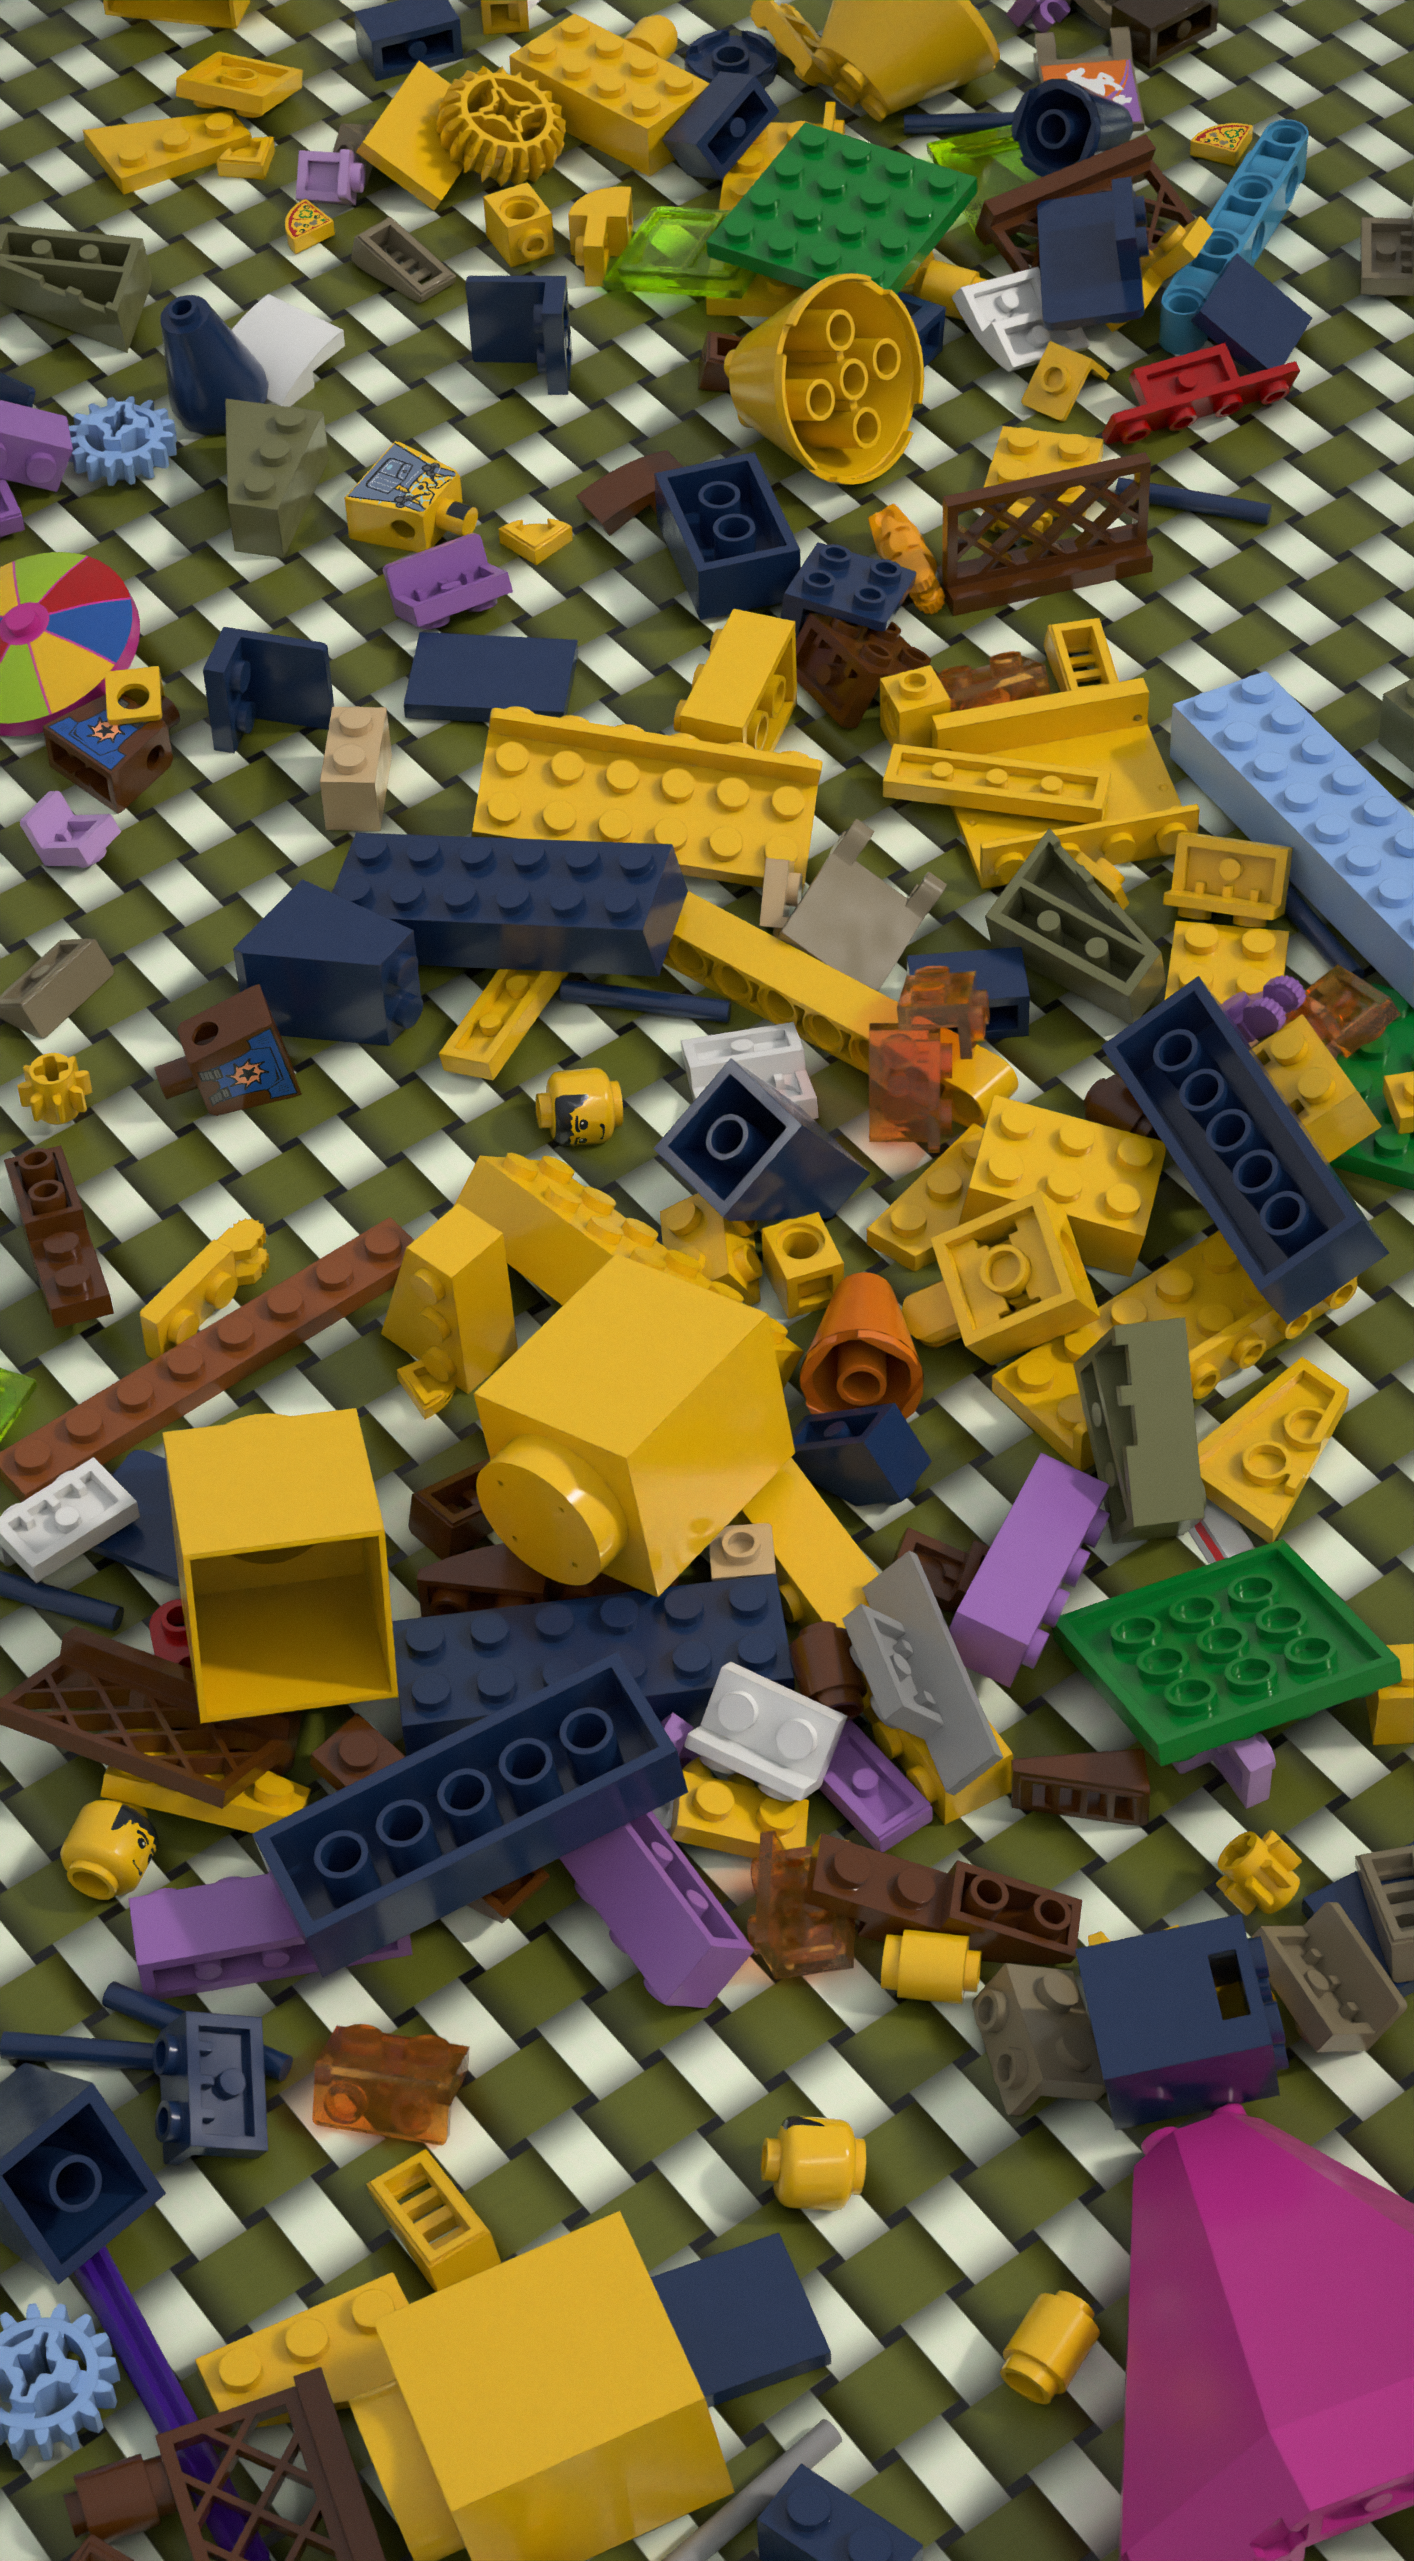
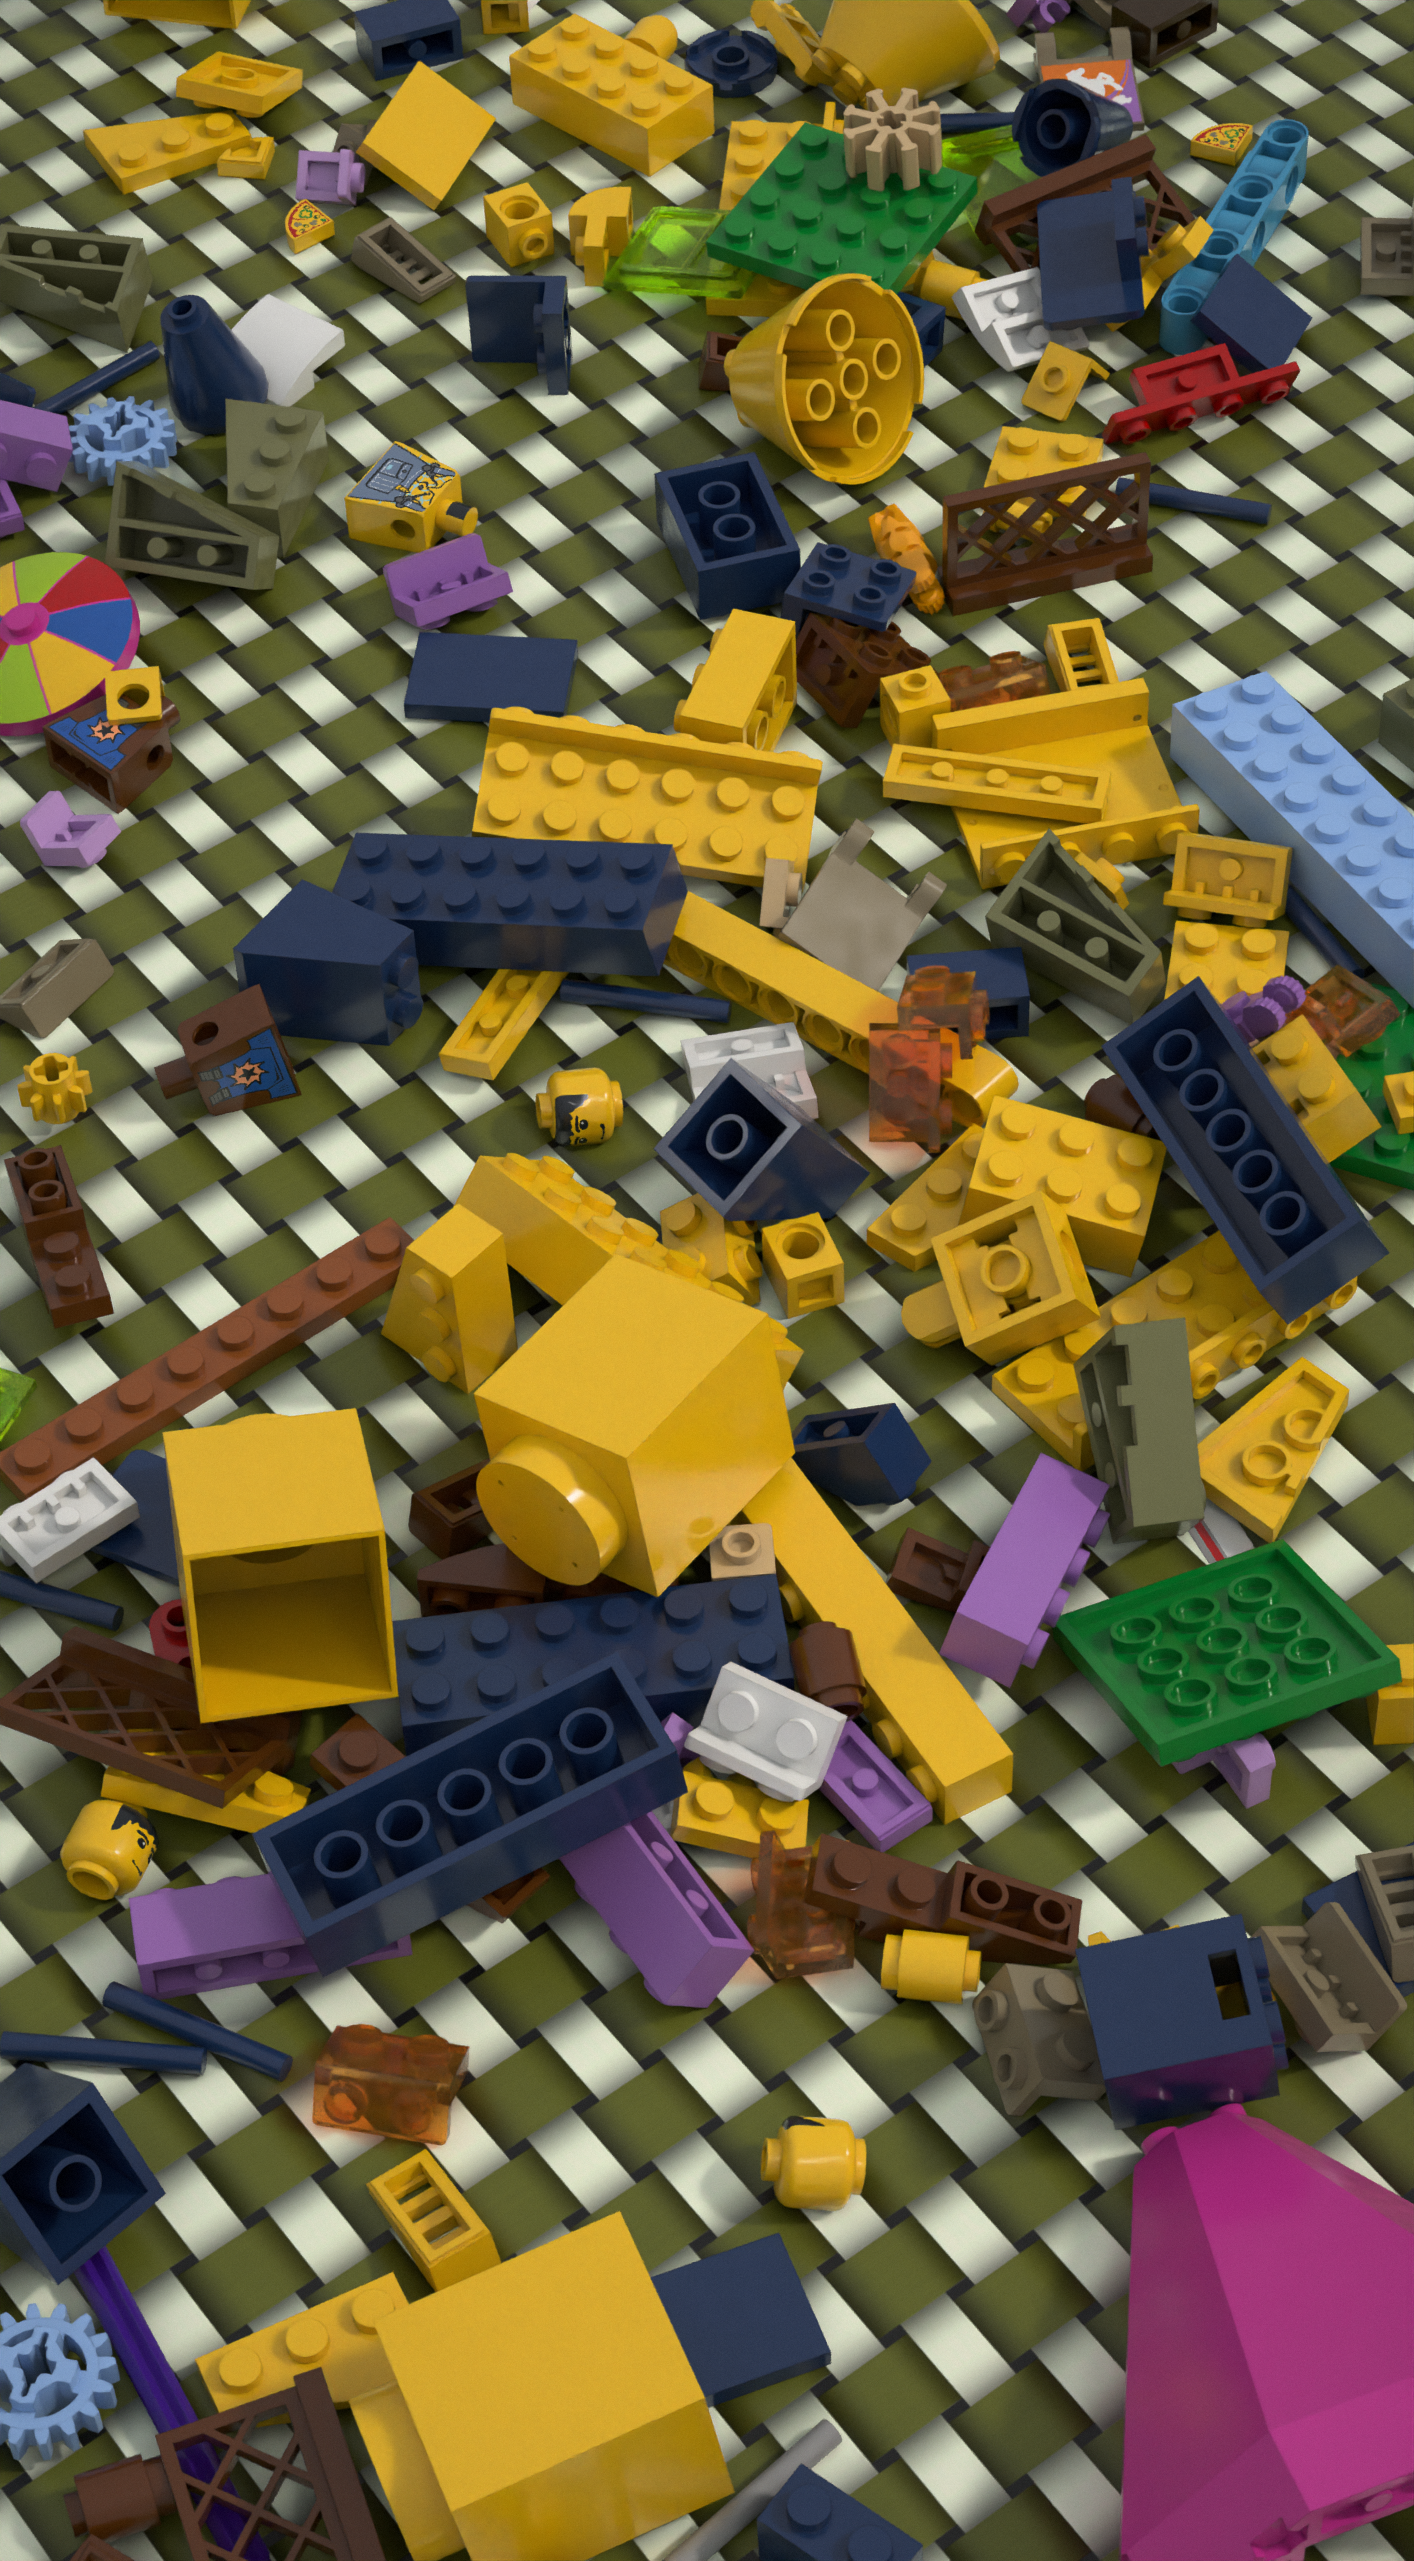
yellow hinge [139,1218,270,1359] -> none
dark blue bracket [152,2011,268,2165] -> none
dark blue bracket [203,627,334,754] -> none
tan brick [320,706,392,831] -> none
yellow tile [397,1359,457,1420] -> none
yellow gear [436,65,566,187] -> none
yellow tile [499,518,573,565] -> none
reddish brown slope [576,450,683,536] -> none
dark blue brick [662,71,780,180] -> none
orange cone [800,1272,924,1419] -> none
light grey bracket [842,1551,1003,1796] -> none
yellow brick [1000,2291,1100,2405] -> none
reddish brown slope [1010,1749,1150,1825] -> none
yellow gear [1216,1830,1302,1916] -> none
none -> dark blue bar [32,341,160,415]
none -> olive wedge [105,461,280,590]
none -> tan gear [843,88,942,191]

